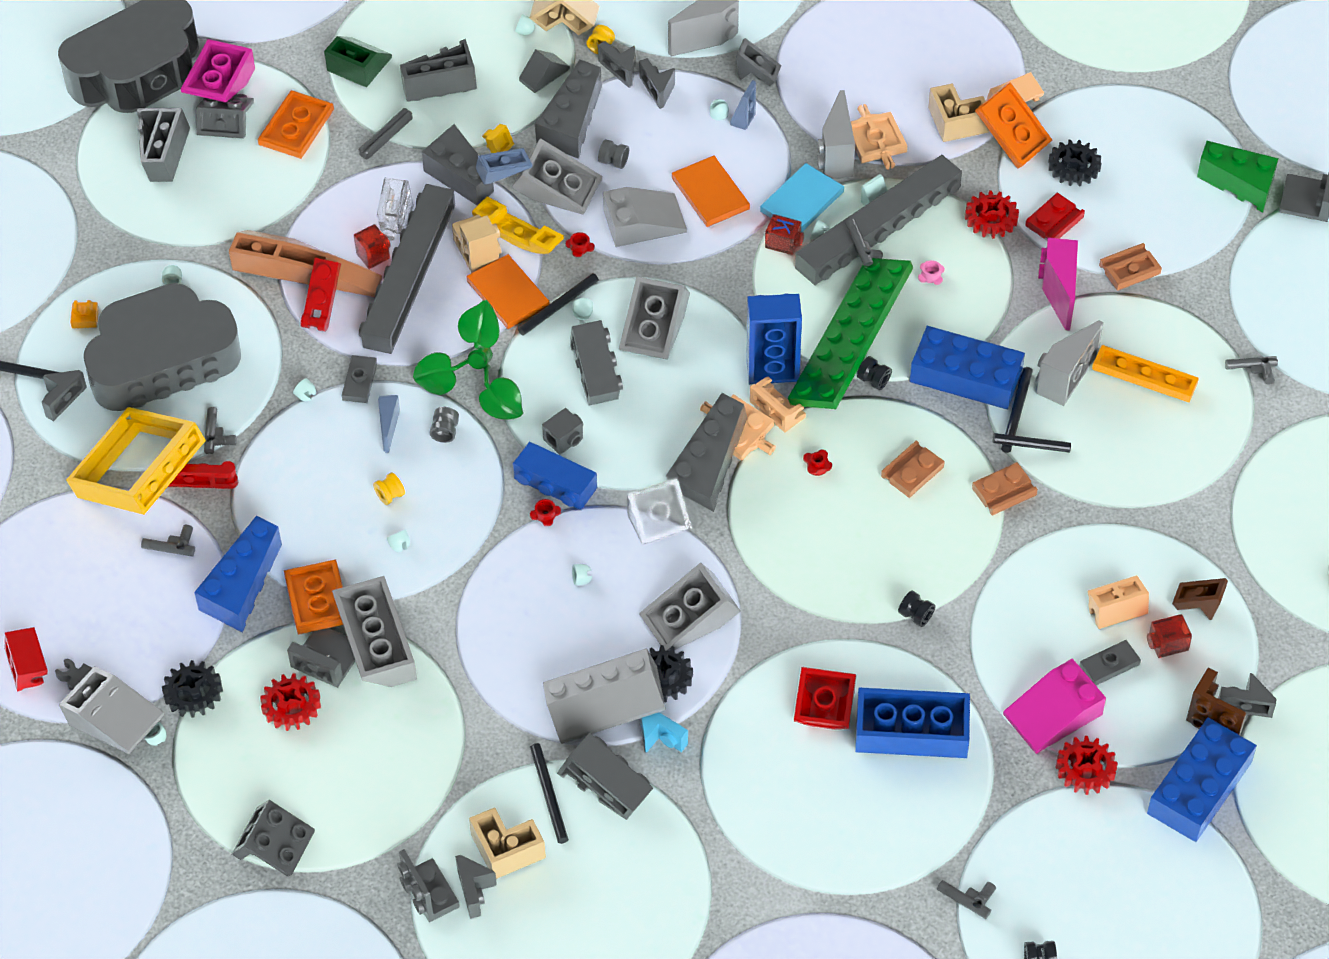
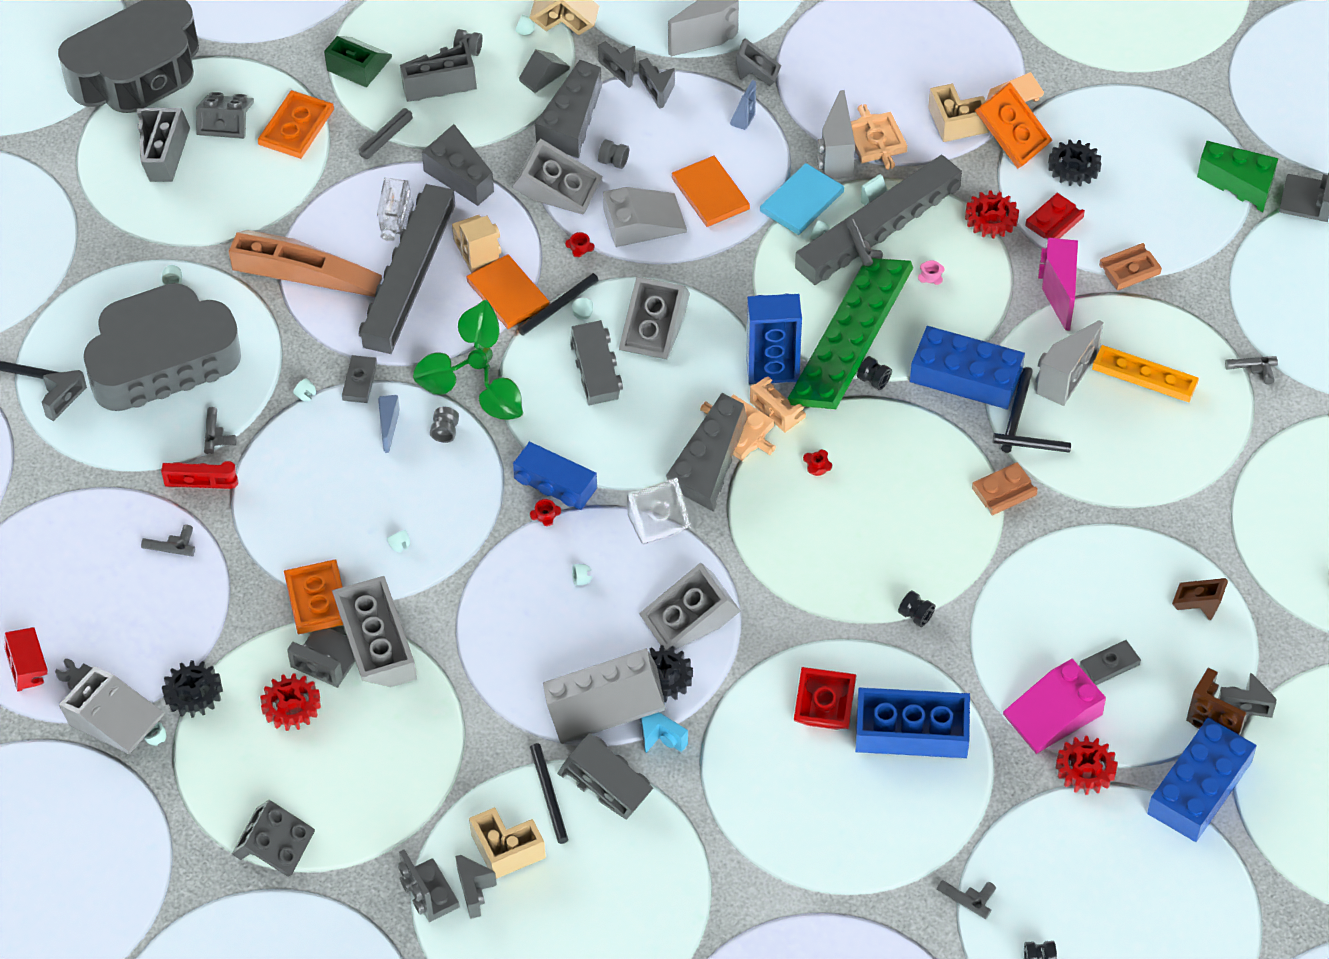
yellow window [66,407,206,515] -> none
light orange tile [70,300,99,328] -> none
dark pink slope [181,39,255,102] -> none
blue wedge [194,515,282,633] -> none
red plate [301,258,341,332] -> none
clear red brick [353,224,391,269] -> none
yellow wheel [373,472,405,505] -> none
yellow slope [472,196,564,254] -> none
sand blue slope [476,148,532,185] -> none
yellow tile [482,124,514,153] -> none
dark grey brick [542,407,584,455] -> none
yellow wheel [586,25,615,54] -> none
light aqua hinge [710,99,729,120] -> none
clear red brick [765,214,804,255] -> none
nougat plate [881,440,945,498] -> none
light nougat hinge [1088,575,1149,629] -> none
clear red brick [1147,614,1192,659] -> none
none -> dark grey wheel [453,29,483,56]

